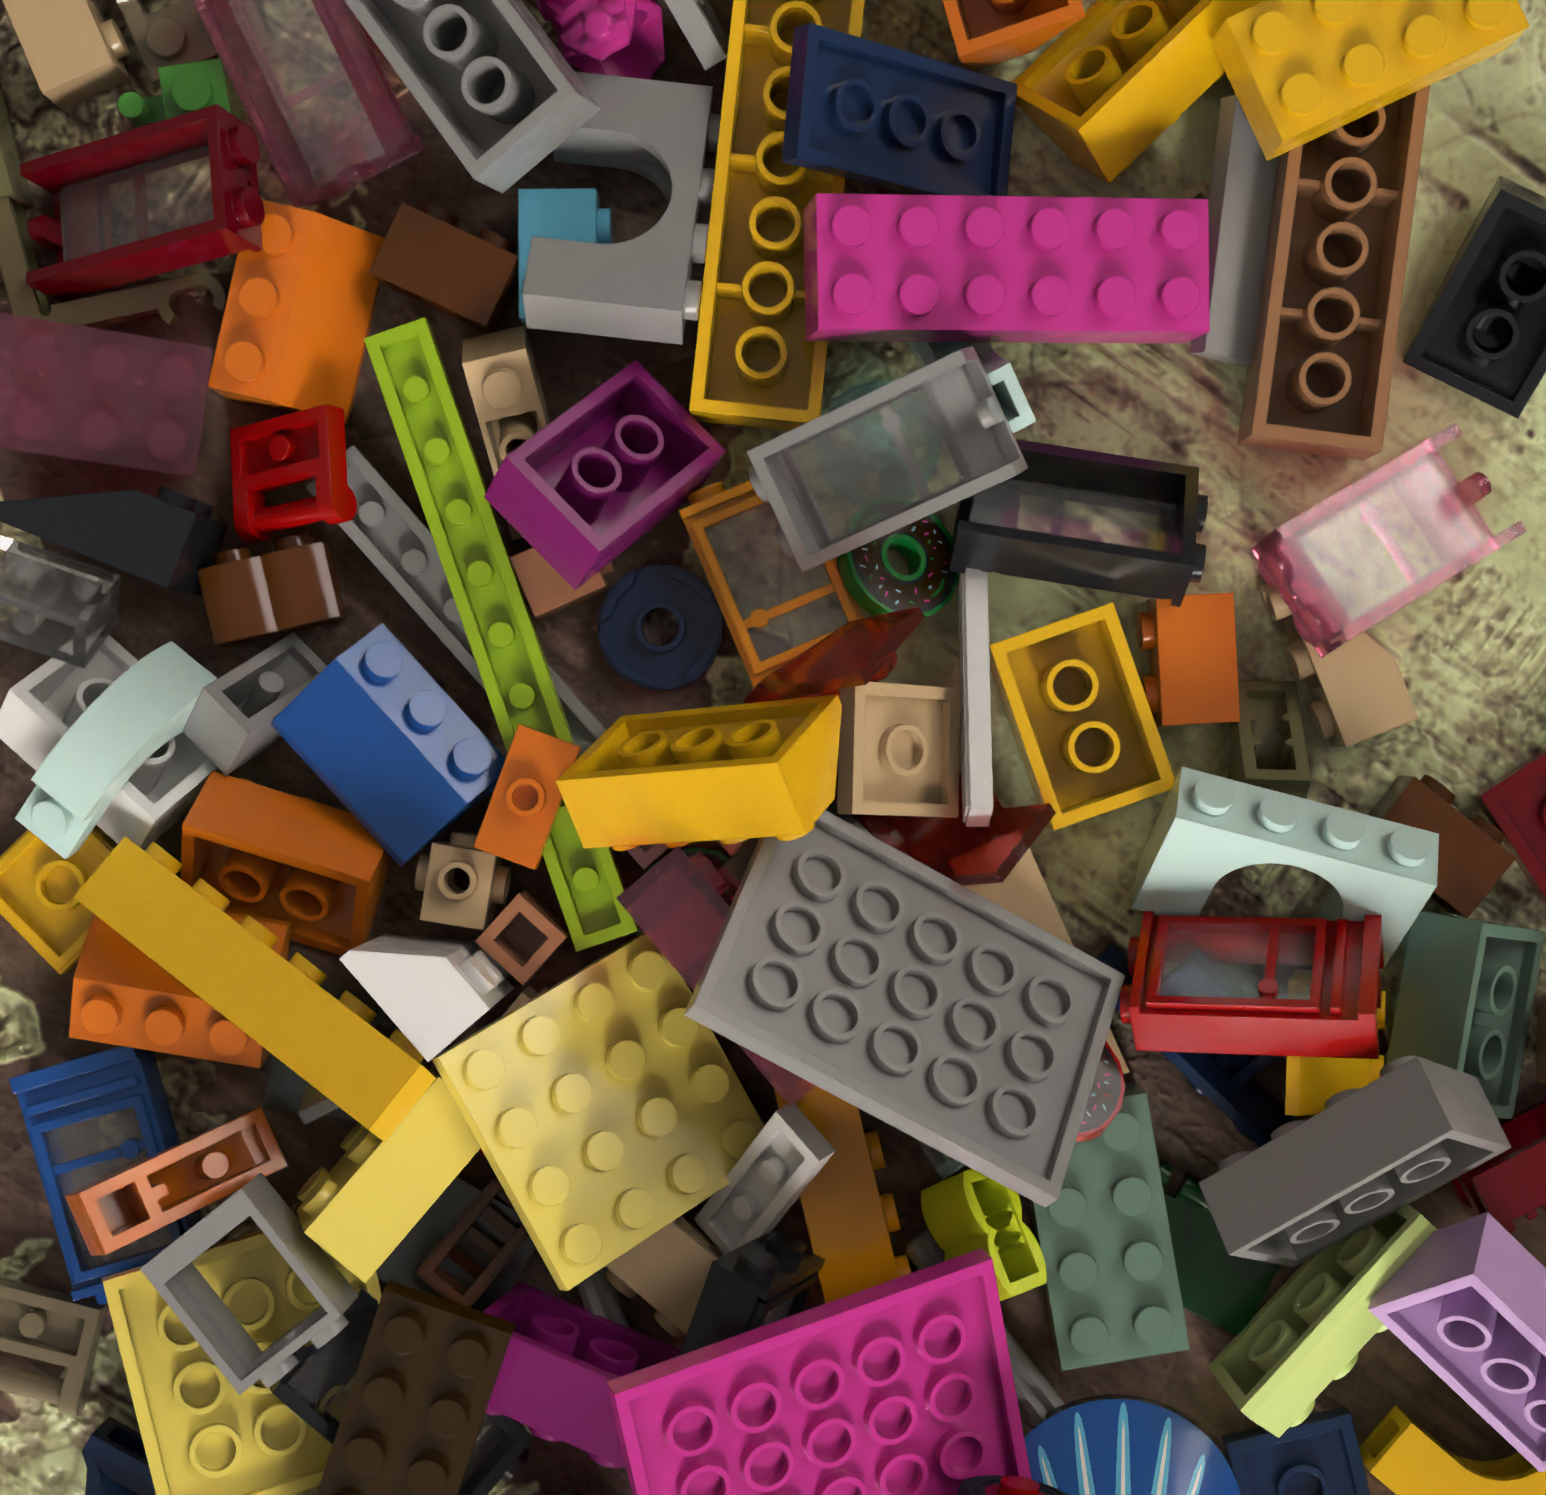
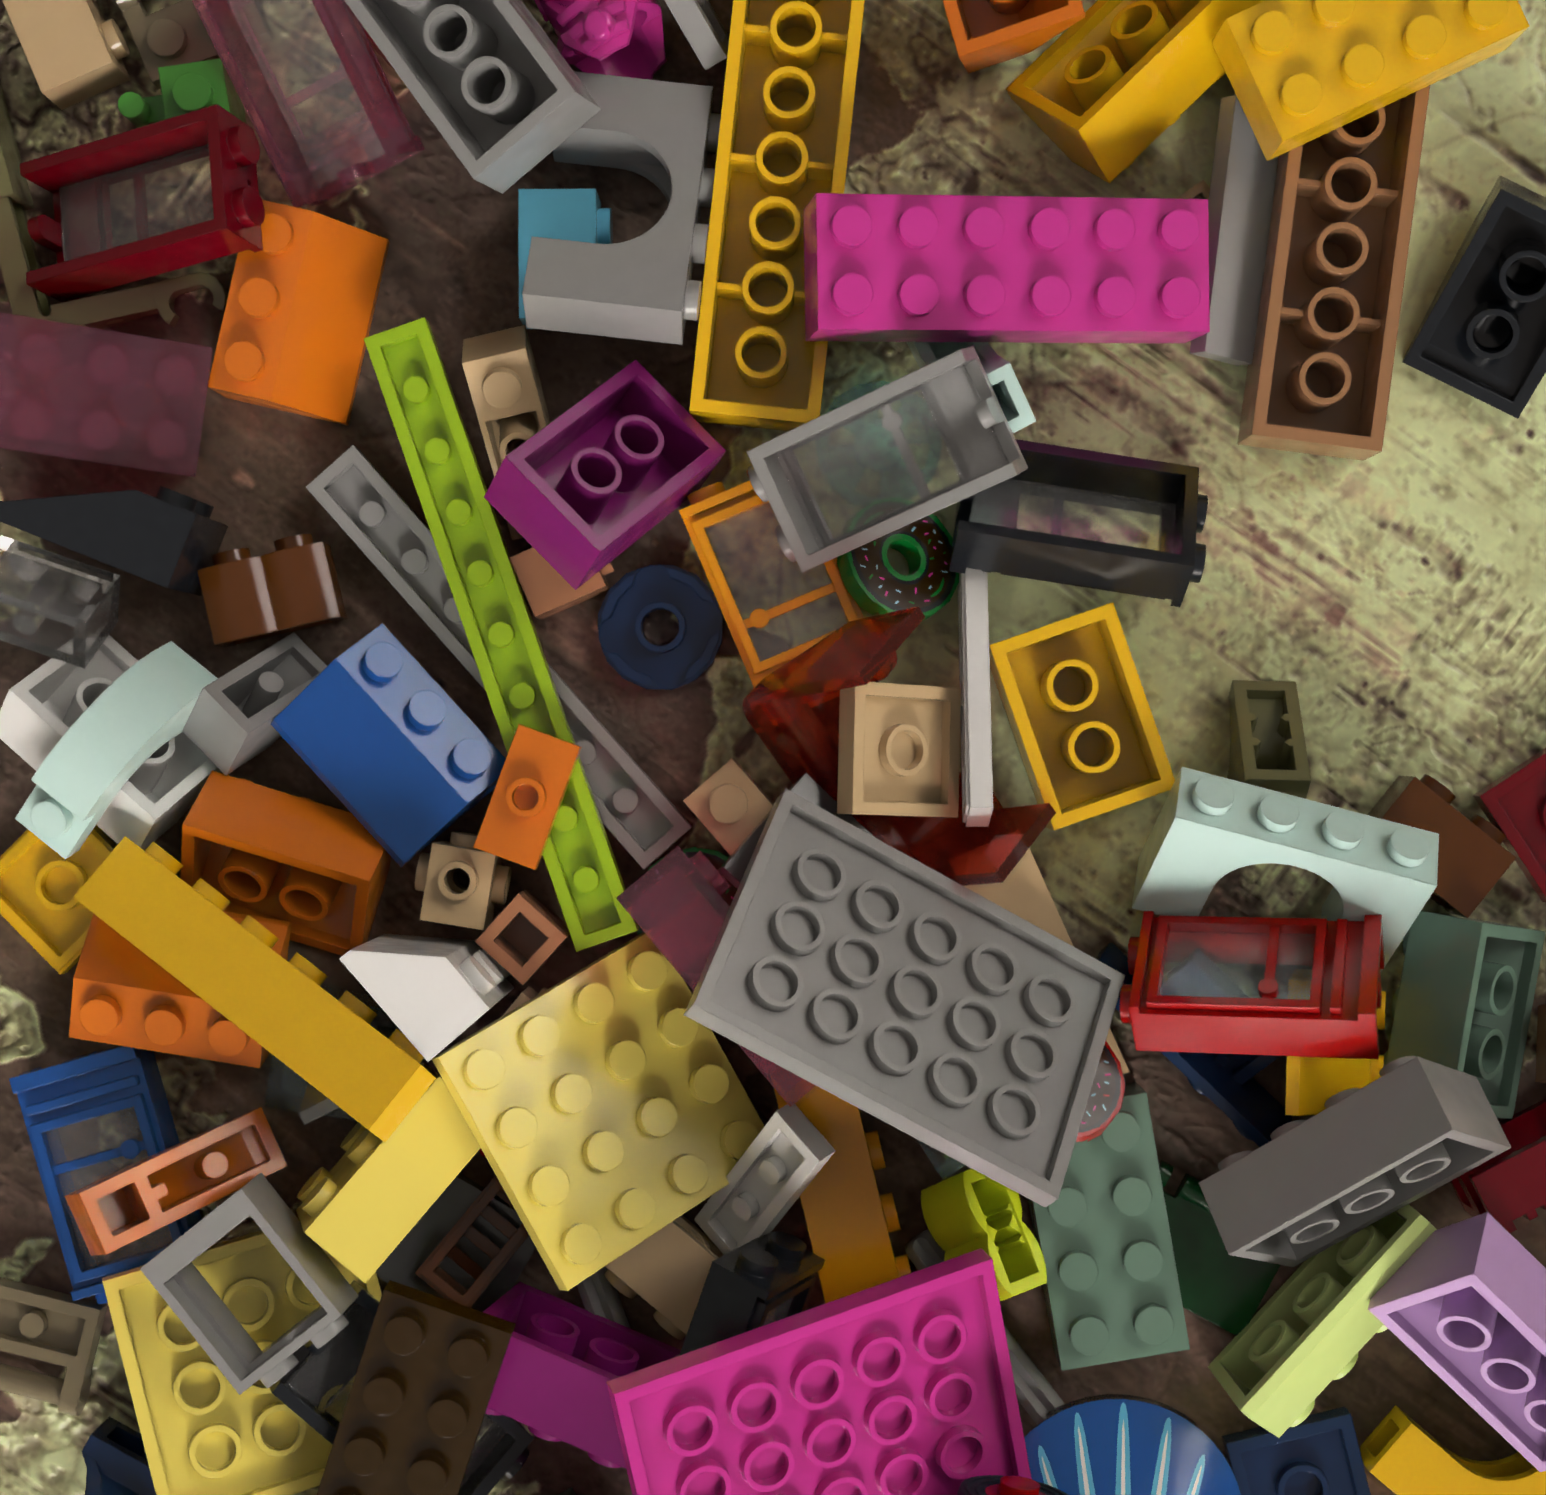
red plate [230,404,357,544] -> none
reddish brown brick [369,202,519,334] -> none
yellow slope [556,694,842,851] -> none
dark blue plate [782,23,1017,196] -> none
orange brick [1137,592,1240,726] -> none
door [1251,423,1527,658] -> none
tan slope [1260,563,1419,747] -> none

